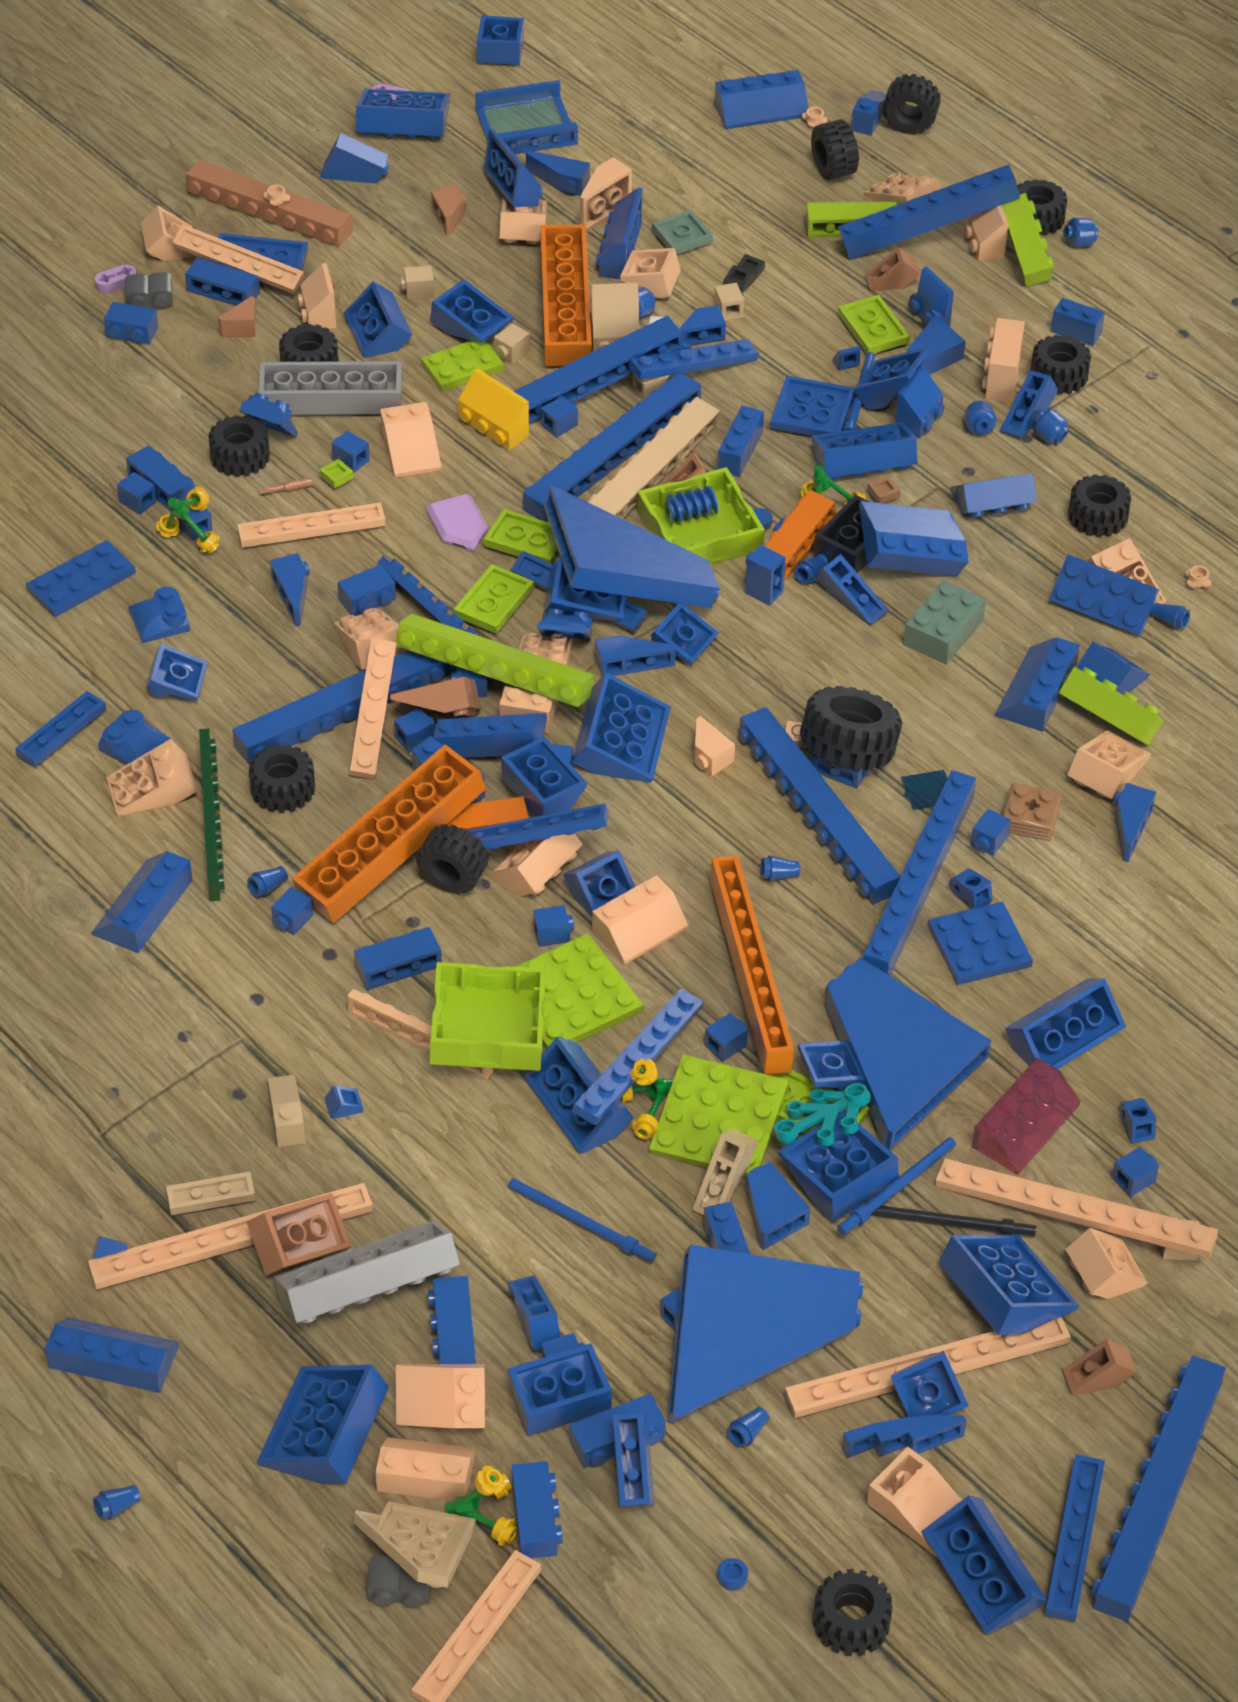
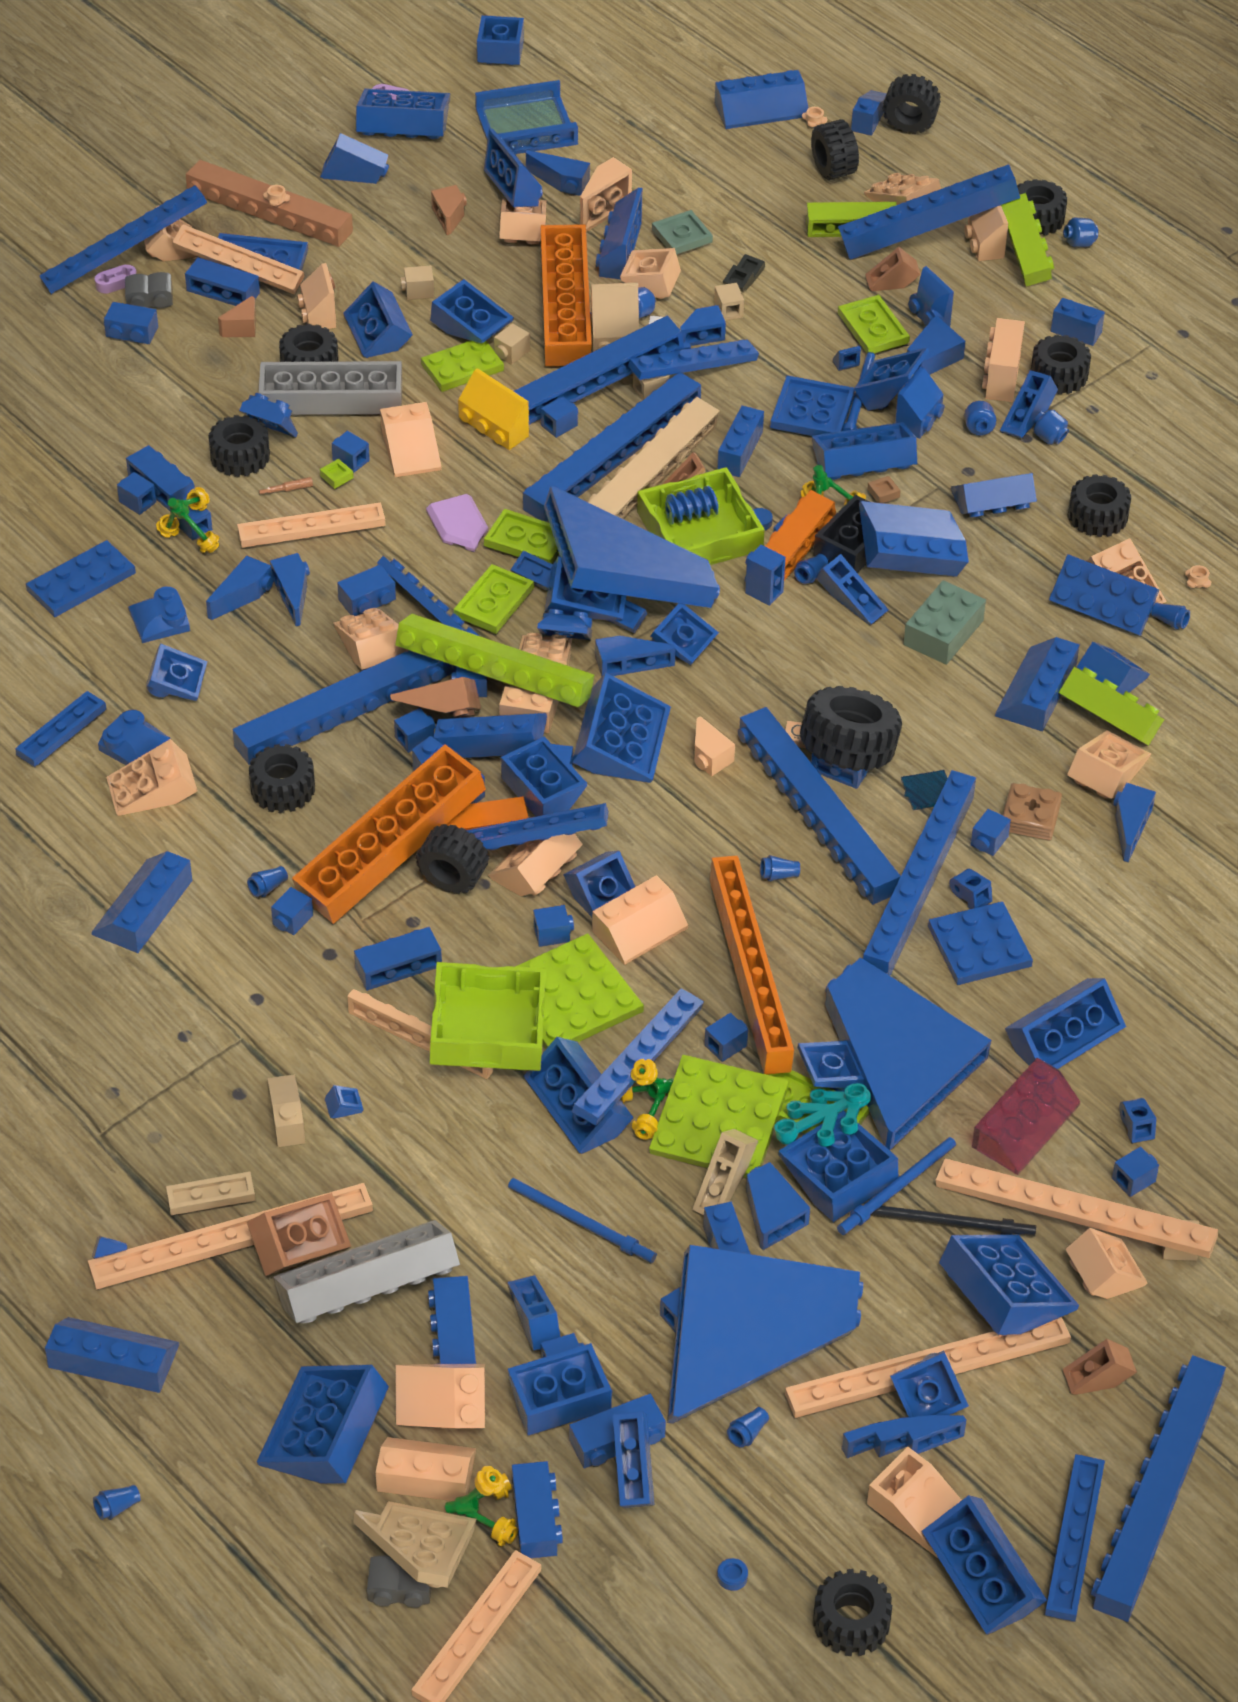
dark green plate [199,728,225,901] -> none
light nougat plate [349,638,396,780] -> none
none -> blue plate [39,185,207,294]
none -> blue slope [206,555,274,620]

